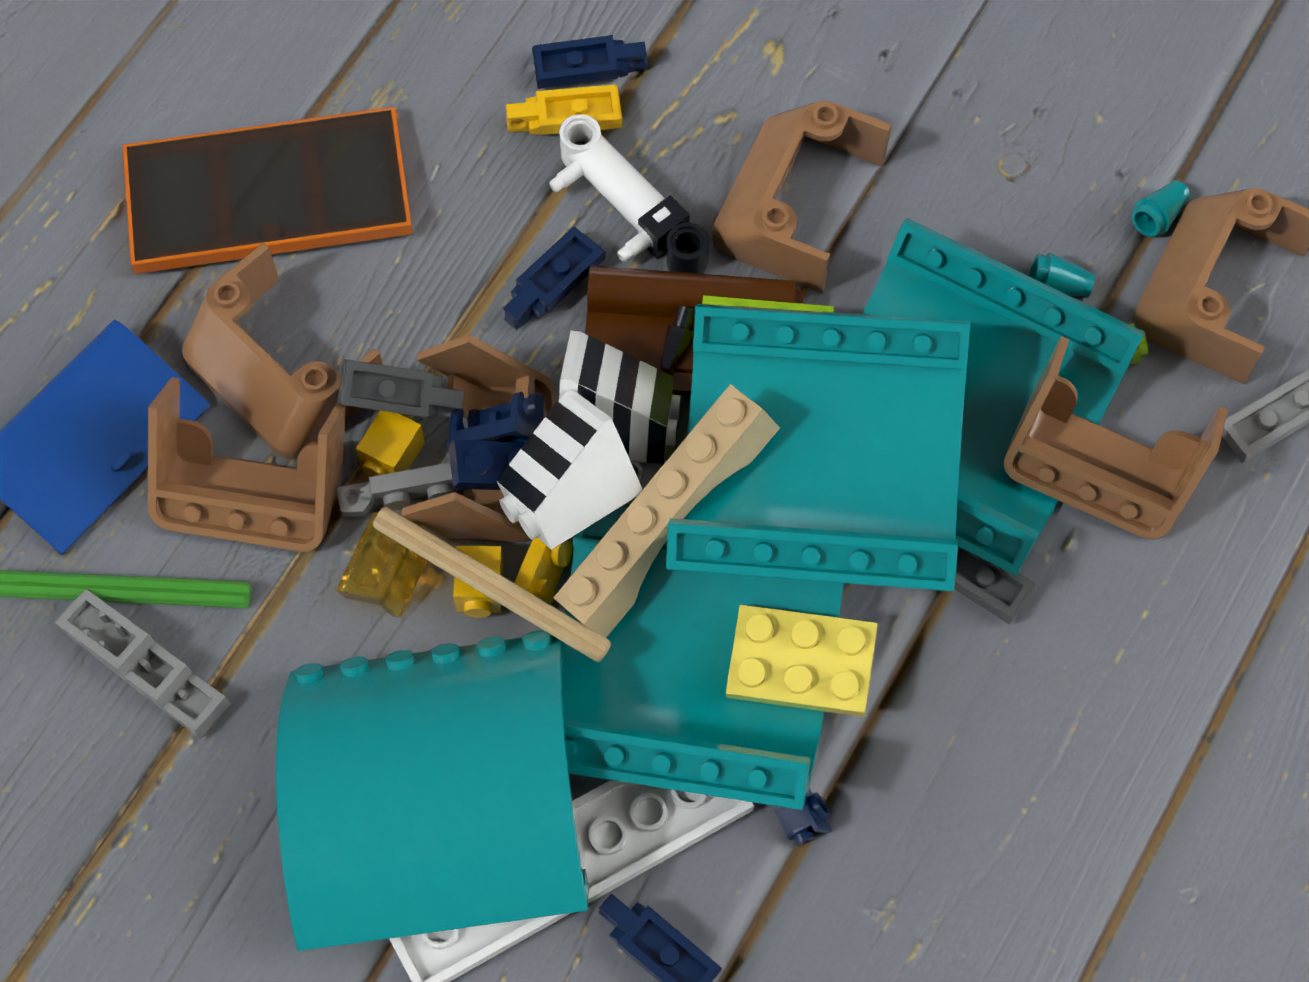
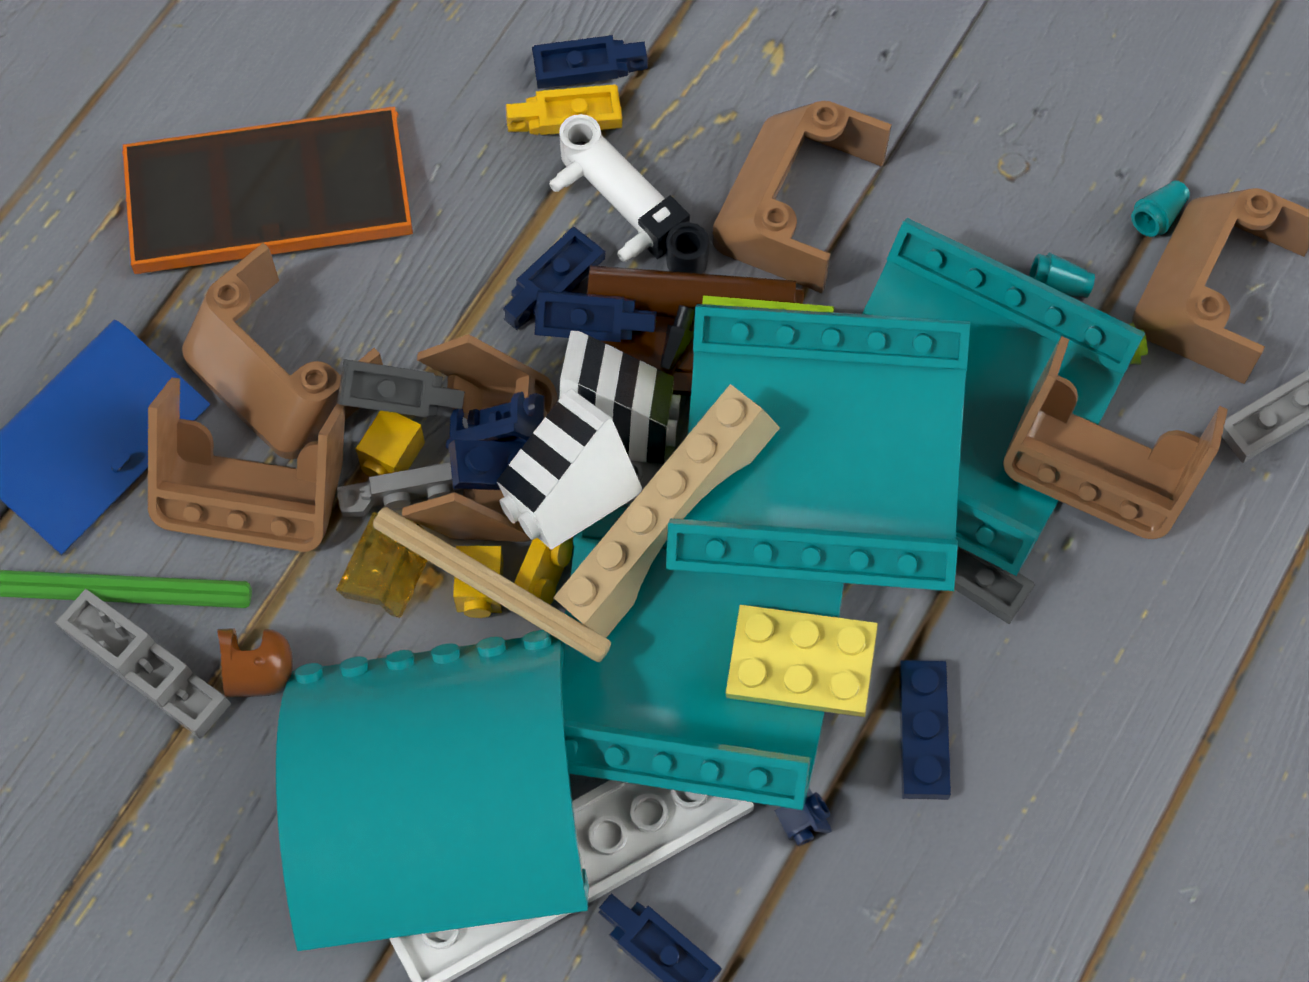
none -> dark orange helmet [217,628,293,698]
none -> dark blue hinge [534,290,657,342]
none -> dark blue plate [899,660,951,800]

